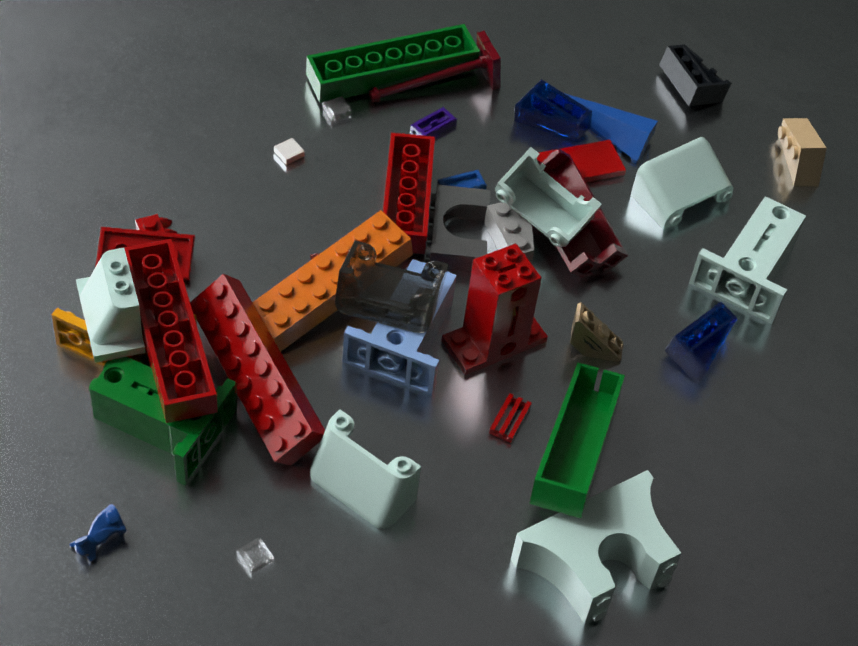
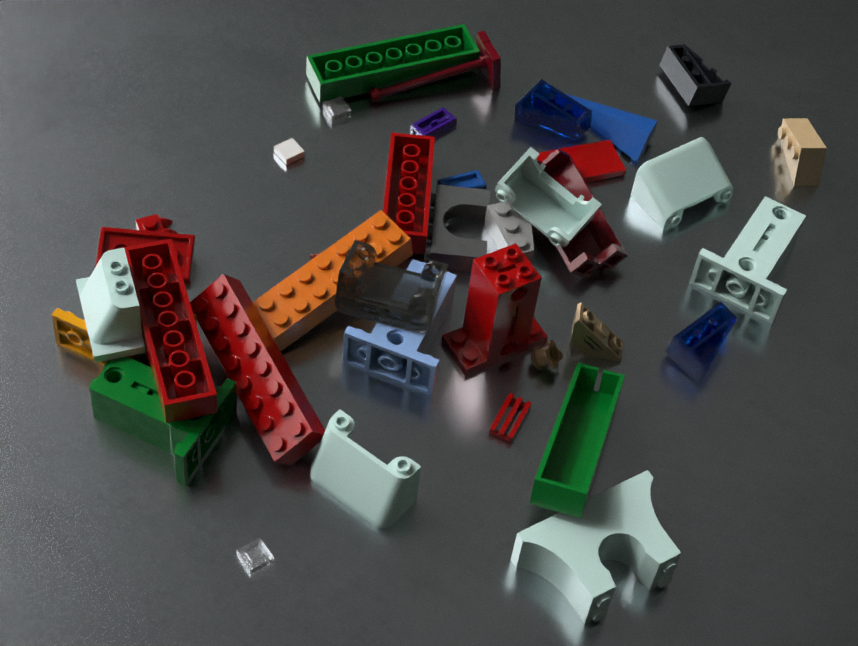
blue animal [69,504,127,561] -> none
none -> medium nougat brick [531,340,563,370]

